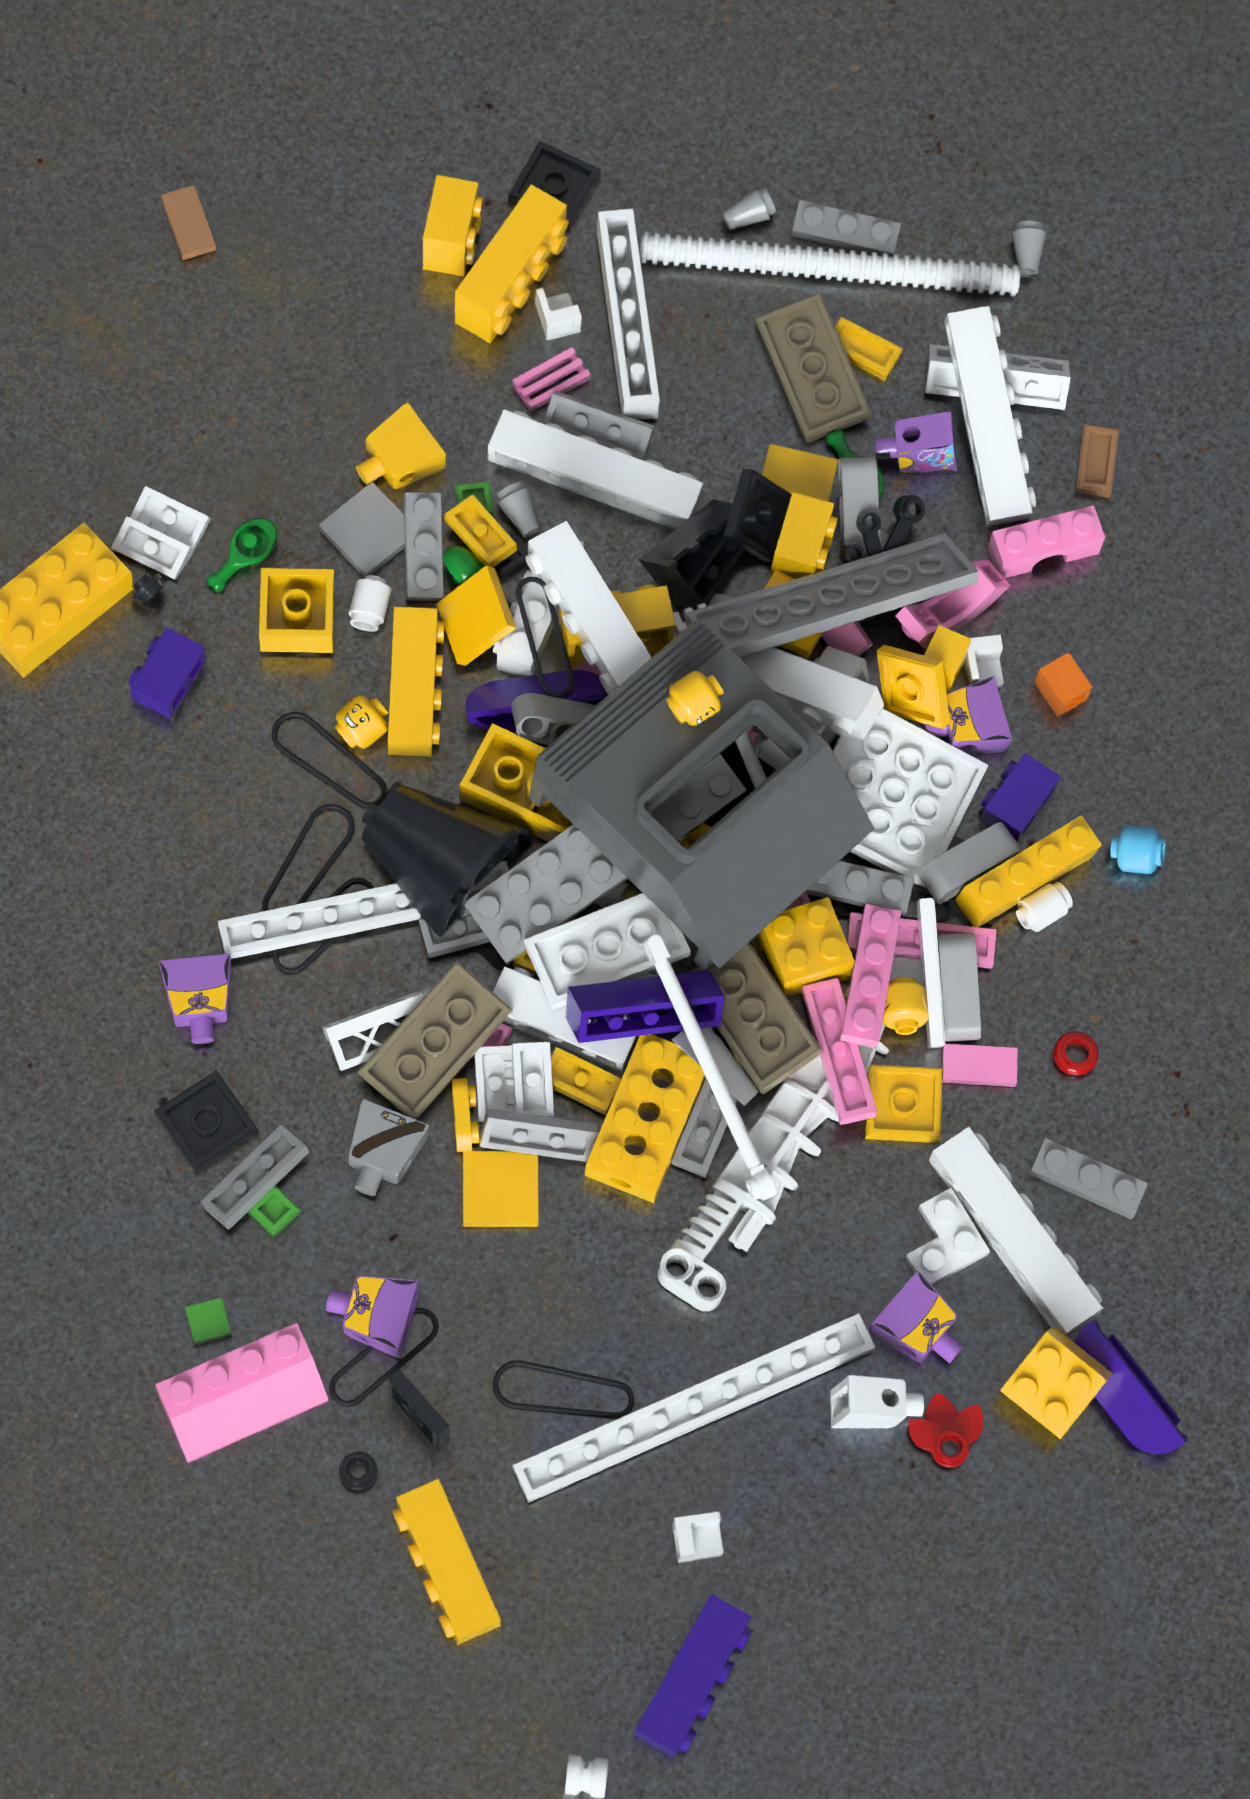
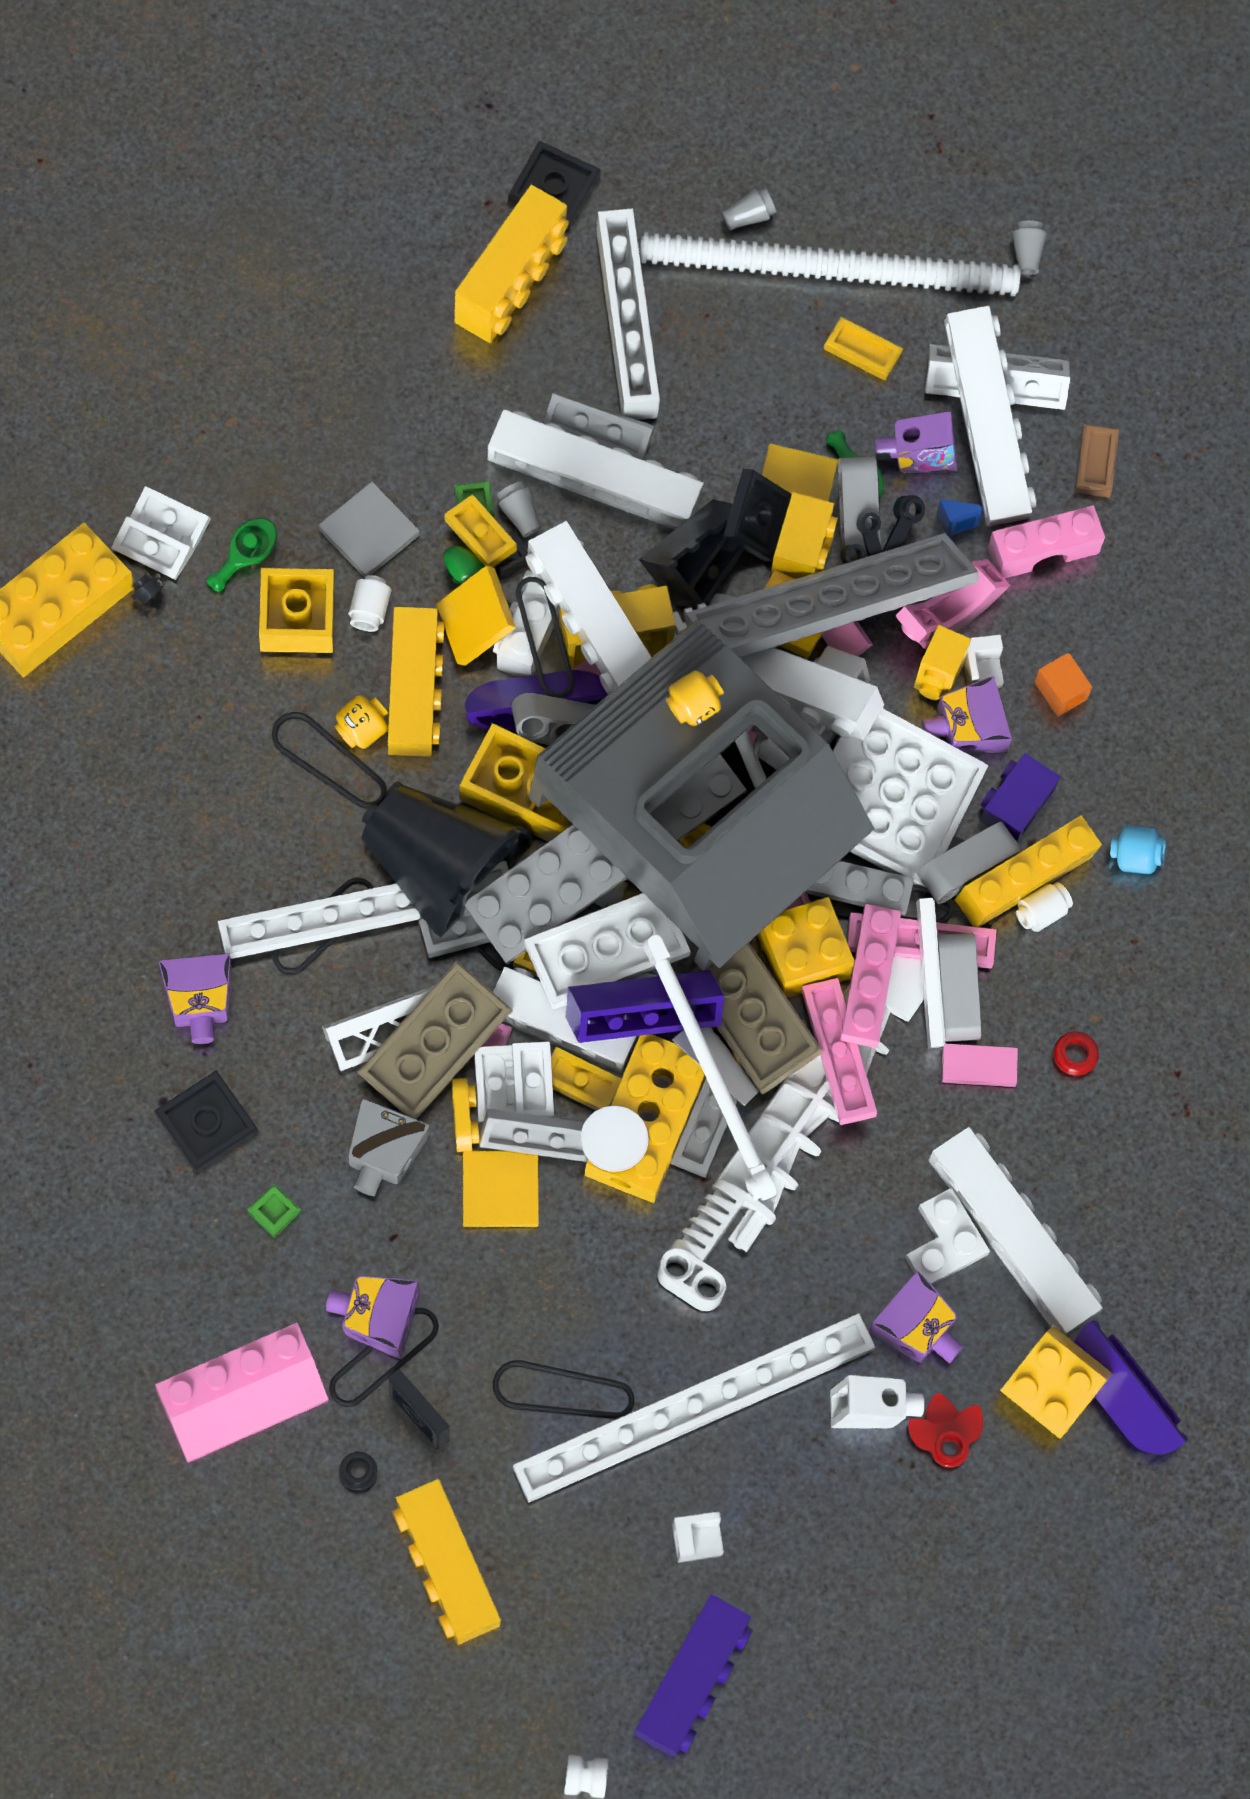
dark purple brick [129,627,206,719] -> none
medium nougat tile [161,185,216,260] -> none
bright green tile [185,1297,232,1346] -> none
light grey plate [200,1125,309,1230] -> none
black piece [262,804,355,911] -> none
yellow torso [356,402,446,489] -> none
light grey plate [403,492,443,601] -> none
yellow brick [423,175,484,277] -> none
bright pink tile [512,347,591,412] -> none
white panel [535,288,581,340] -> none
dark tan tile [755,292,872,444] -> none
light grey plate [791,200,901,257] -> none
yellow tile [865,1064,942,1143] -> none
yellow tile [876,645,950,729] -> none
yellow head [882,977,929,1035] -> none
light grey plate [1029,1138,1148,1220] -> none
none -> white sticker [581,1106,649,1172]
none -> blue slope [937,499,983,537]

